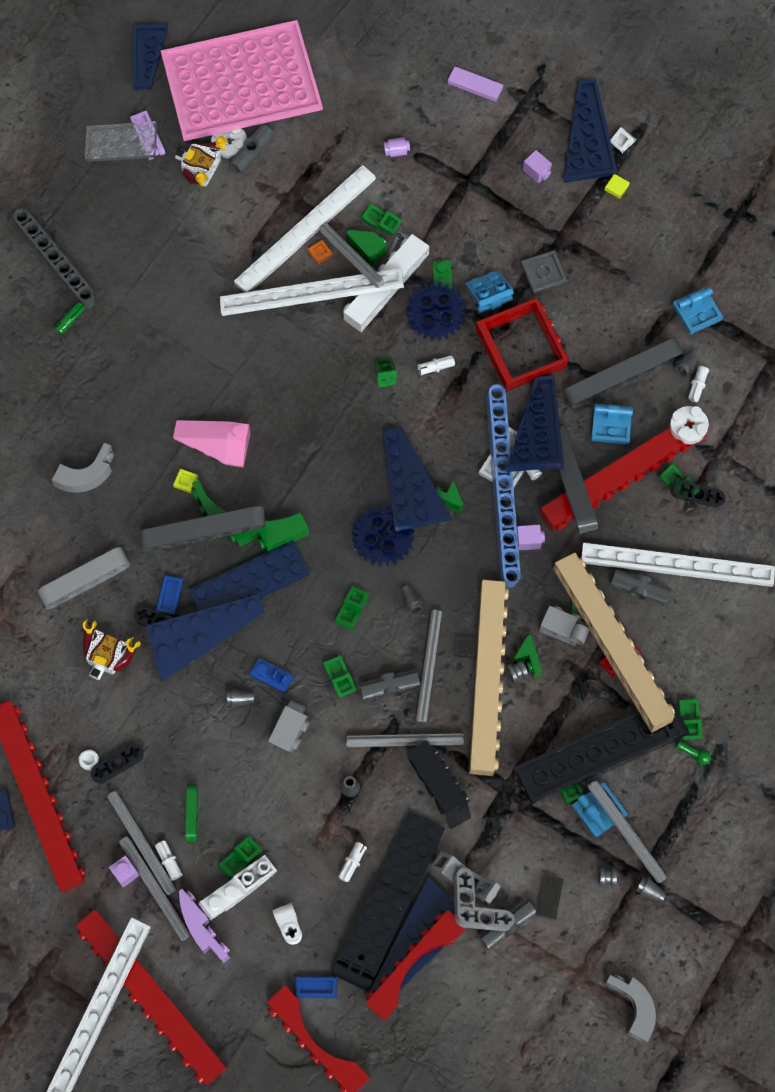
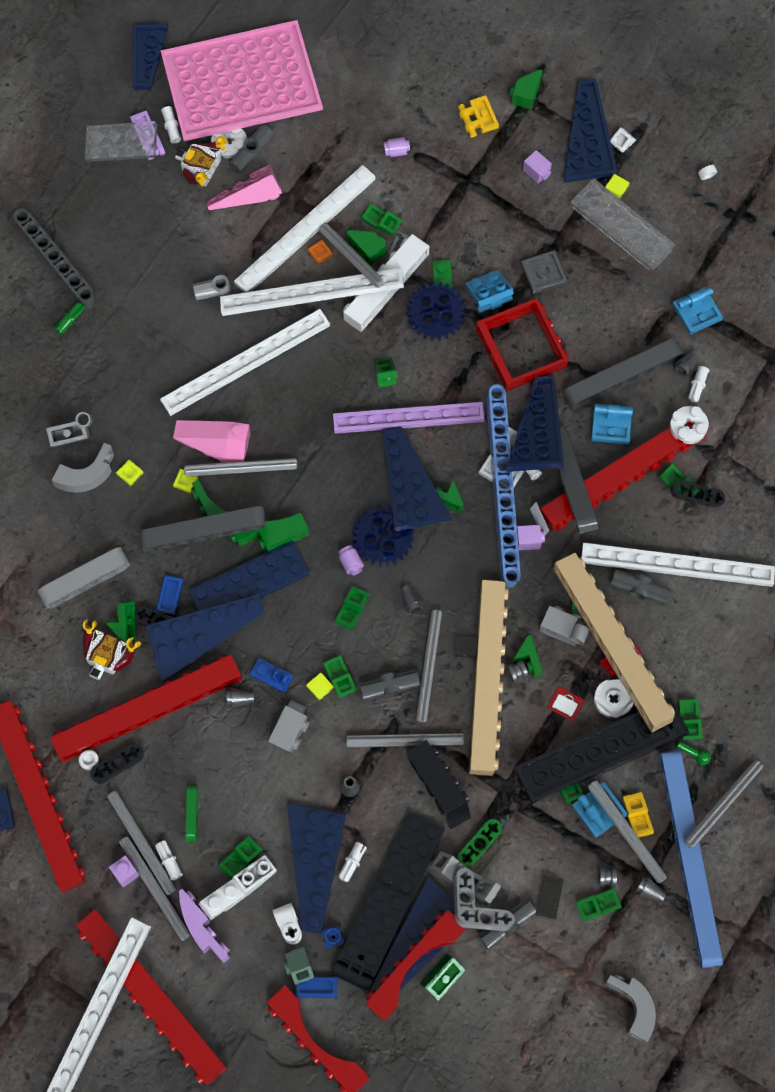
white axle [417,356,455,376] -> none
lavender tile [448,66,503,102] -> none
none -> light grey hinge [46,412,93,447]
none -> red brick [50,655,242,763]
none -> green slope [106,601,136,642]
none -> neon yellow tile [116,460,143,486]
none -> white plate [160,309,330,416]
none -> white pin [161,106,181,143]
none -> light grey axle [184,458,297,476]
none -> light grey piece [193,275,231,300]
none -> bright pink wedge [207,164,282,210]
none -> sand green brick [283,947,314,985]
none -> dark blue wing [287,803,346,934]
none -> neon yellow tile [306,673,334,701]
none -> blue plate [322,926,344,949]
none -> lavender plate [333,402,484,434]
none -> lavender brick [338,546,364,575]
none -> green slope [420,954,465,1001]
none -> yellow plate [458,95,499,137]
none -> green beam [458,819,502,869]
none -> green slope [509,70,543,109]
none -> white sticker [530,502,549,535]
none -> sticker [547,686,584,721]
none -> clear plate [570,179,676,272]
none -> green slope [576,888,623,922]
none -> white plate [594,679,633,720]
none -> yellow slope [623,792,654,837]
none -> medium blue beam [659,749,723,968]
none -> light grey axle [684,760,763,848]
none -> white tile [698,165,717,180]

